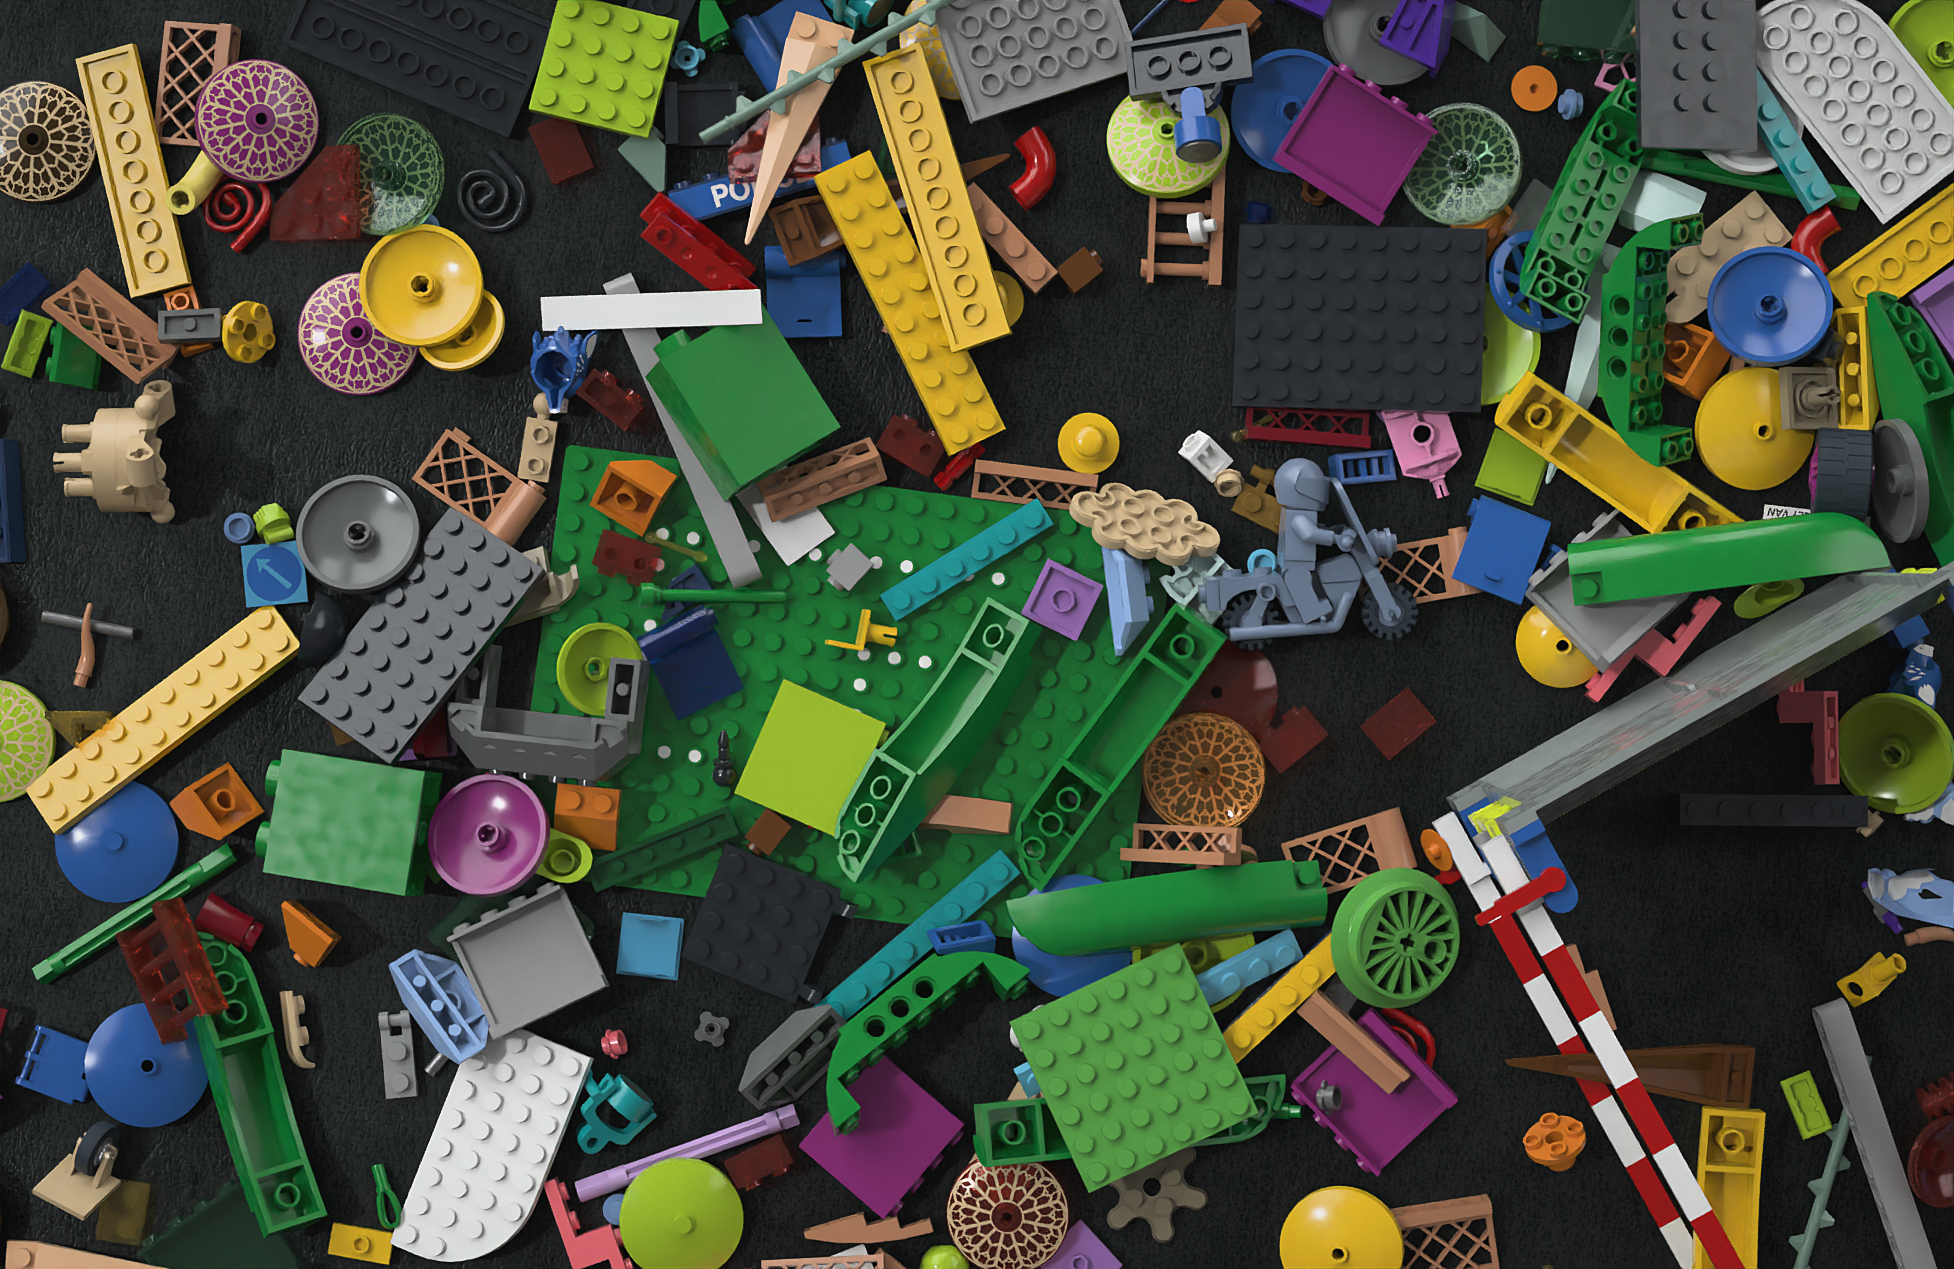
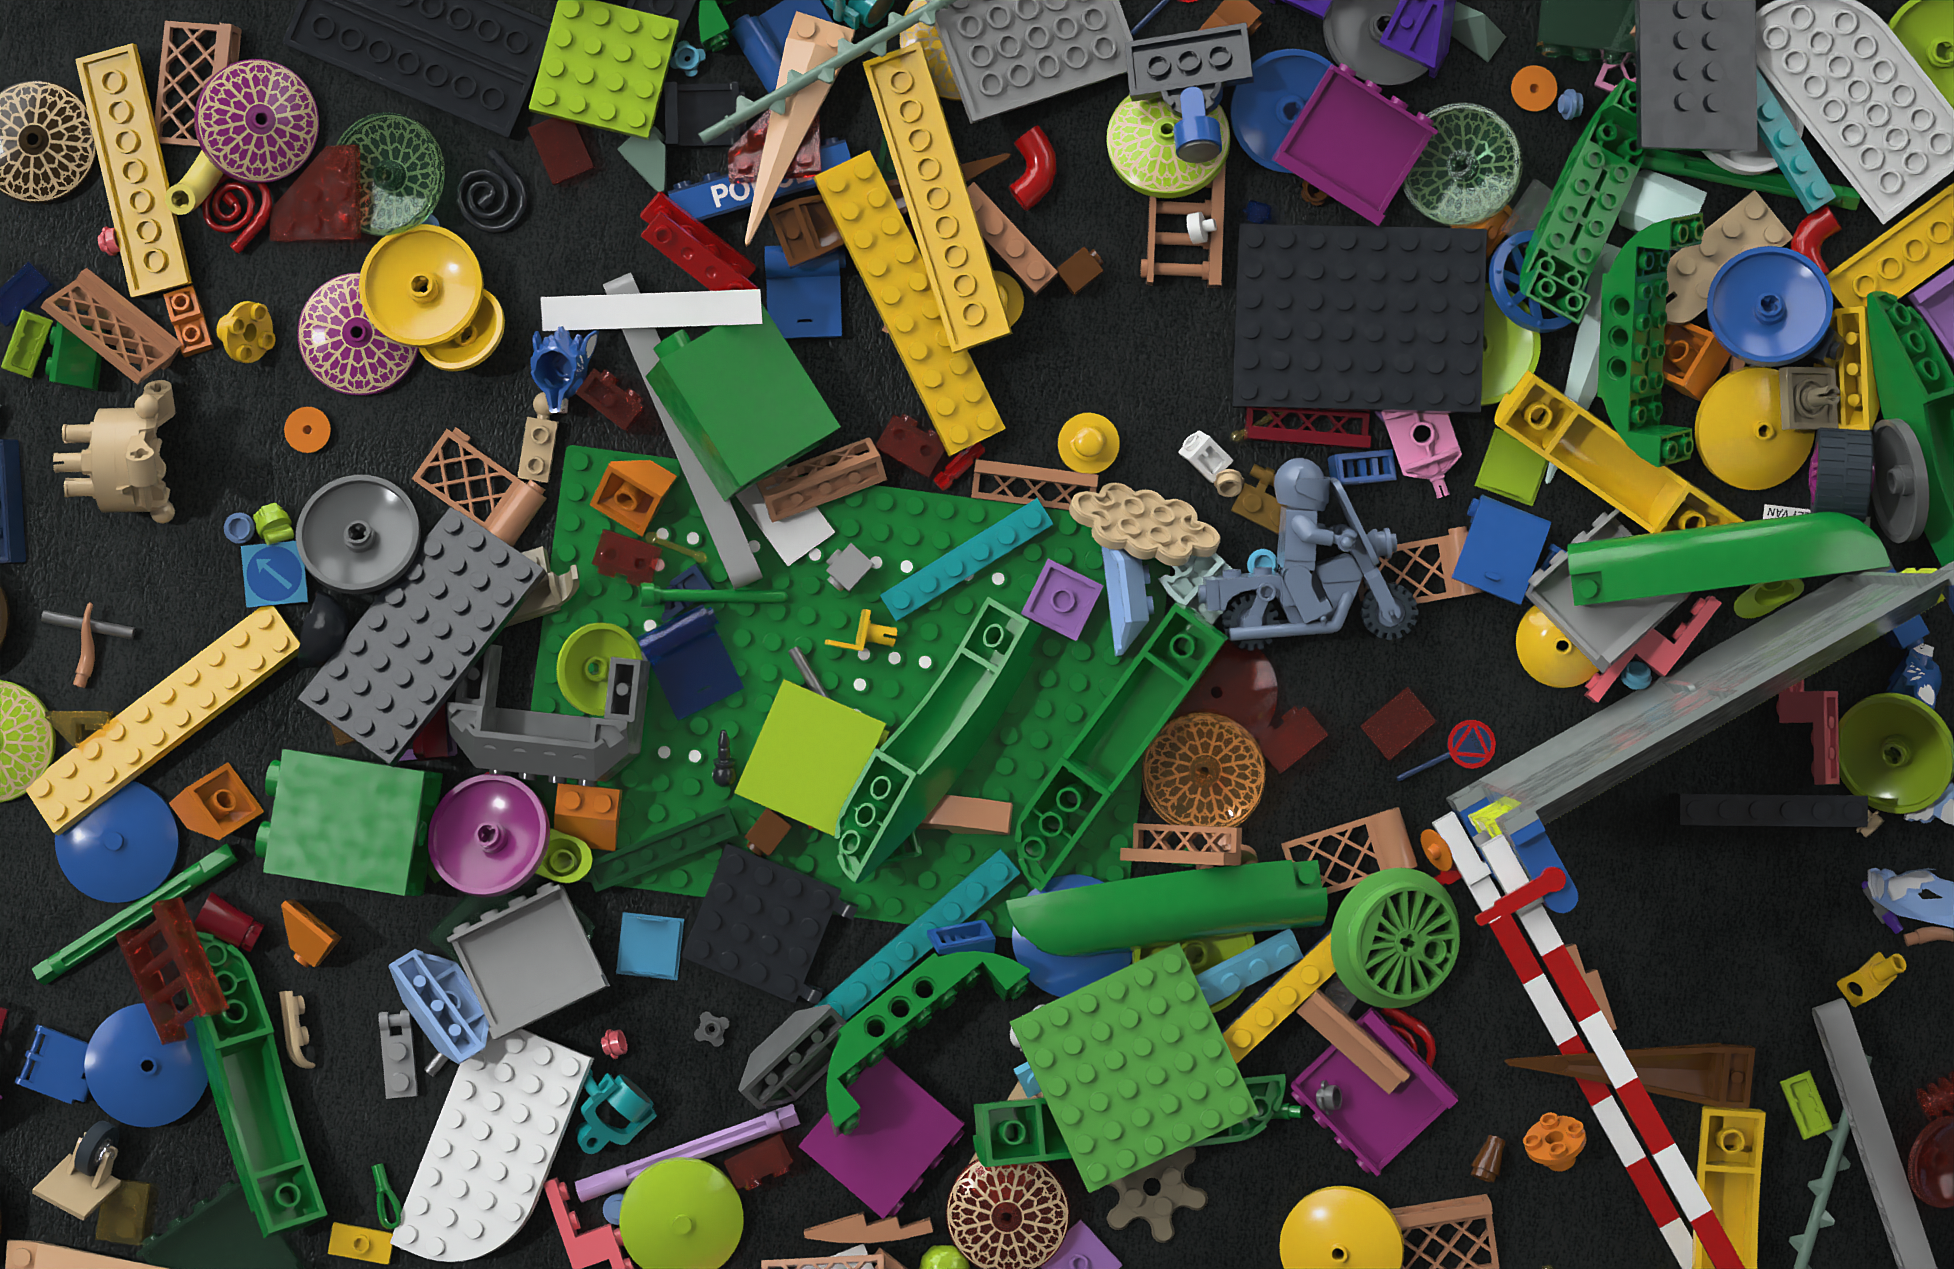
dark grey plate [158,308,222,344] -> none
none -> coral plate [98,226,120,256]
none -> orange piece [284,407,331,453]
none -> flat silver bar [788,646,830,699]
none -> piece [1397,720,1496,781]
none -> reddish brown cone [1471,1135,1506,1183]
none -> medium azure plate [1621,661,1652,690]

